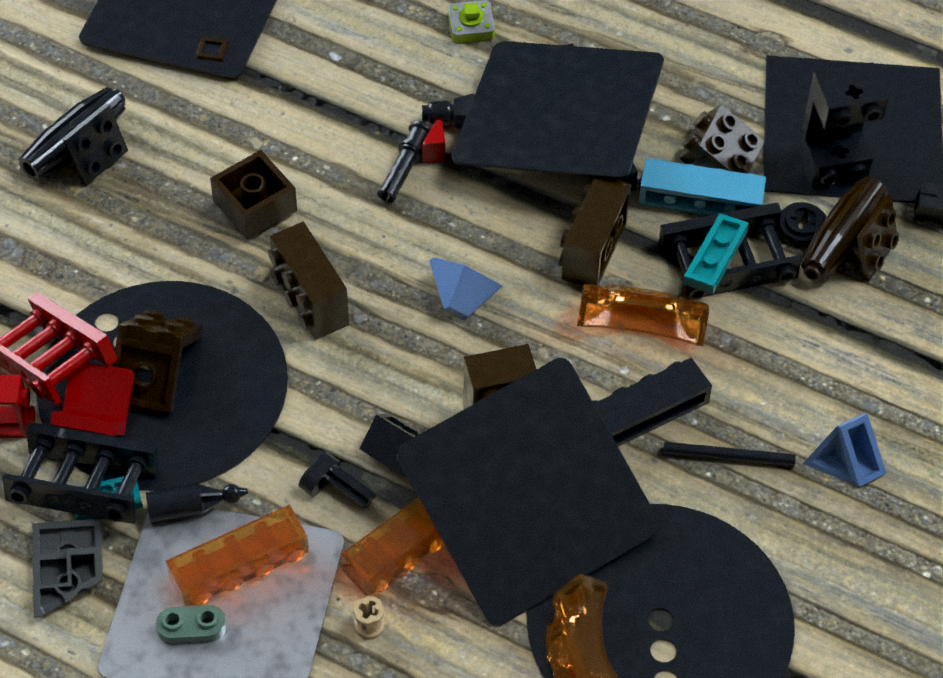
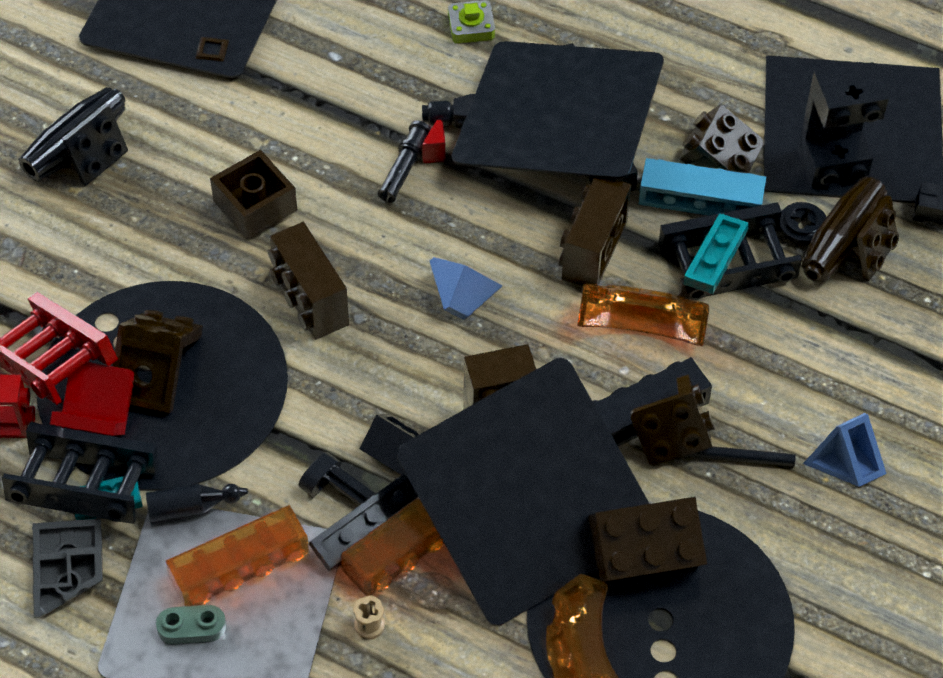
none -> black plate [308,473,421,571]
none -> dark brown brick [589,496,707,582]
none -> dark brown bracket [630,374,715,466]

